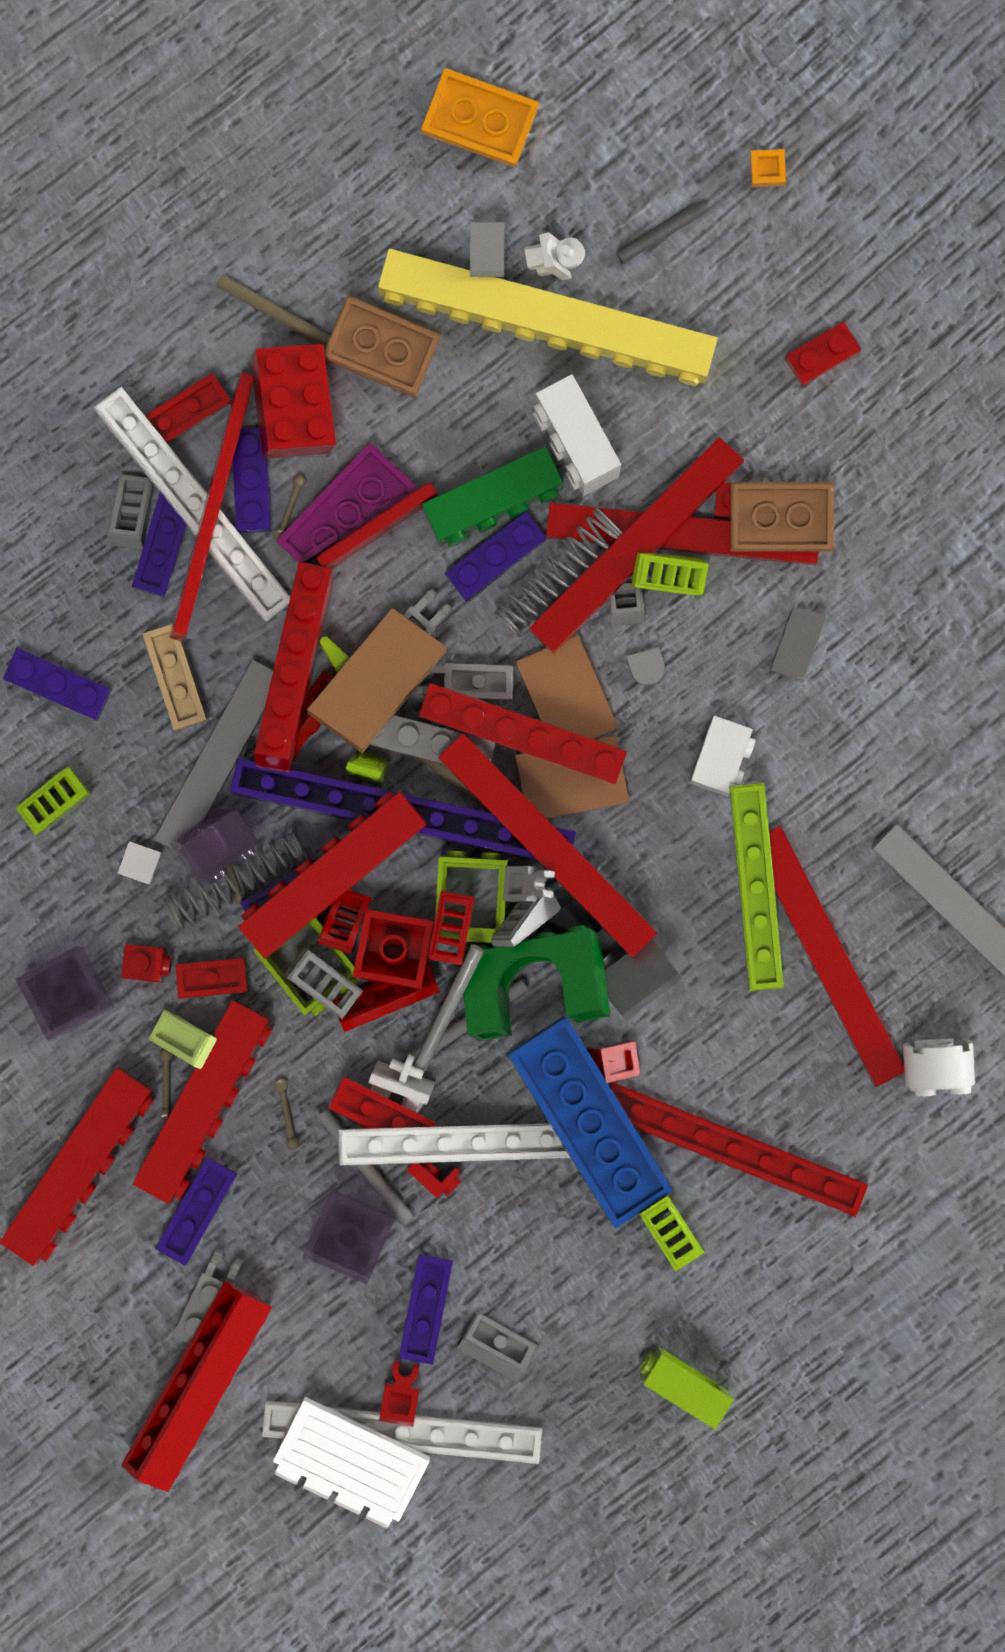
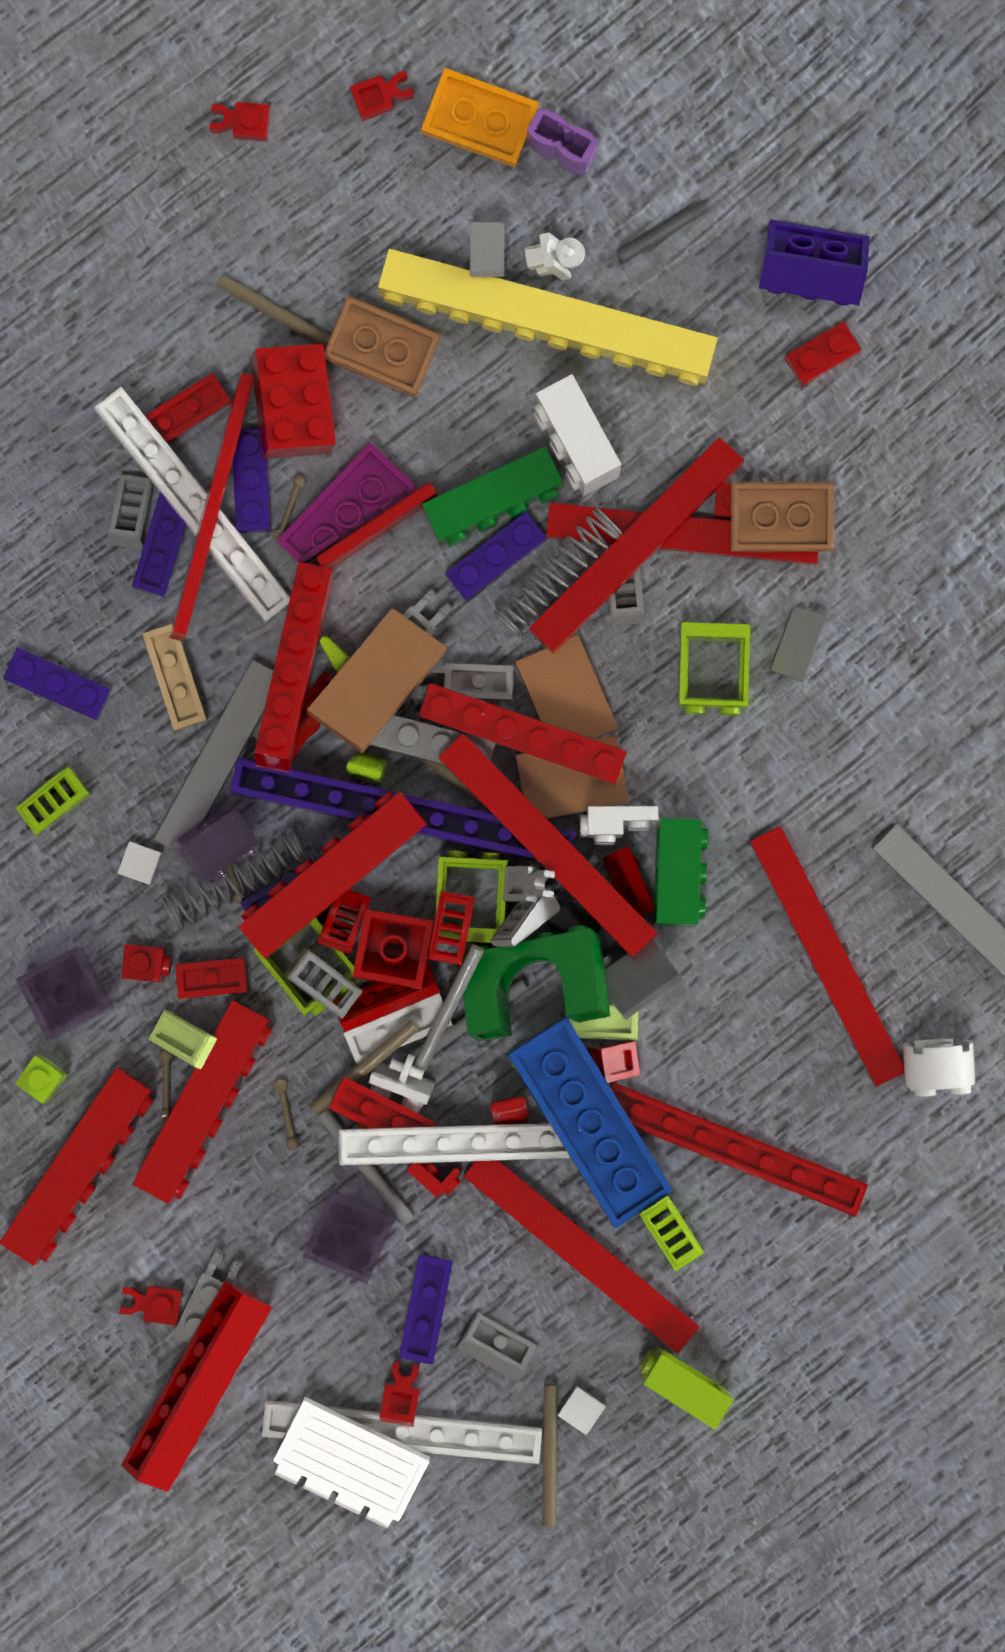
dark purple plate [155,1157,238,1266] -> none
light grey tile [626,647,665,686] -> none
lime slope [631,552,709,596] -> none
white brick [689,716,756,797] -> none
lime tile [729,782,784,991] -> none
light orange plate [750,149,786,188] -> none
none -> lime brick [15,1055,69,1104]
none -> red plate [119,1285,183,1326]
none -> red plate [209,102,270,142]
none -> dark tan bar [310,1019,420,1115]
none -> white plate [344,993,453,1065]
none -> red plate [350,70,414,121]
none -> red tile [463,1160,700,1354]
none -> red slope [490,1095,529,1125]
none -> medium lavender brick [527,109,598,175]
none -> dark tan bar [542,1384,558,1527]
none -> white tile [557,1385,606,1435]
none -> yellowish green tile [569,1005,638,1040]
none -> white plate [580,806,658,845]
none -> red plate [602,846,655,916]
none -> green brick [653,818,708,927]
none -> lime window [677,622,750,716]
none -> dark purple slope [759,219,870,306]

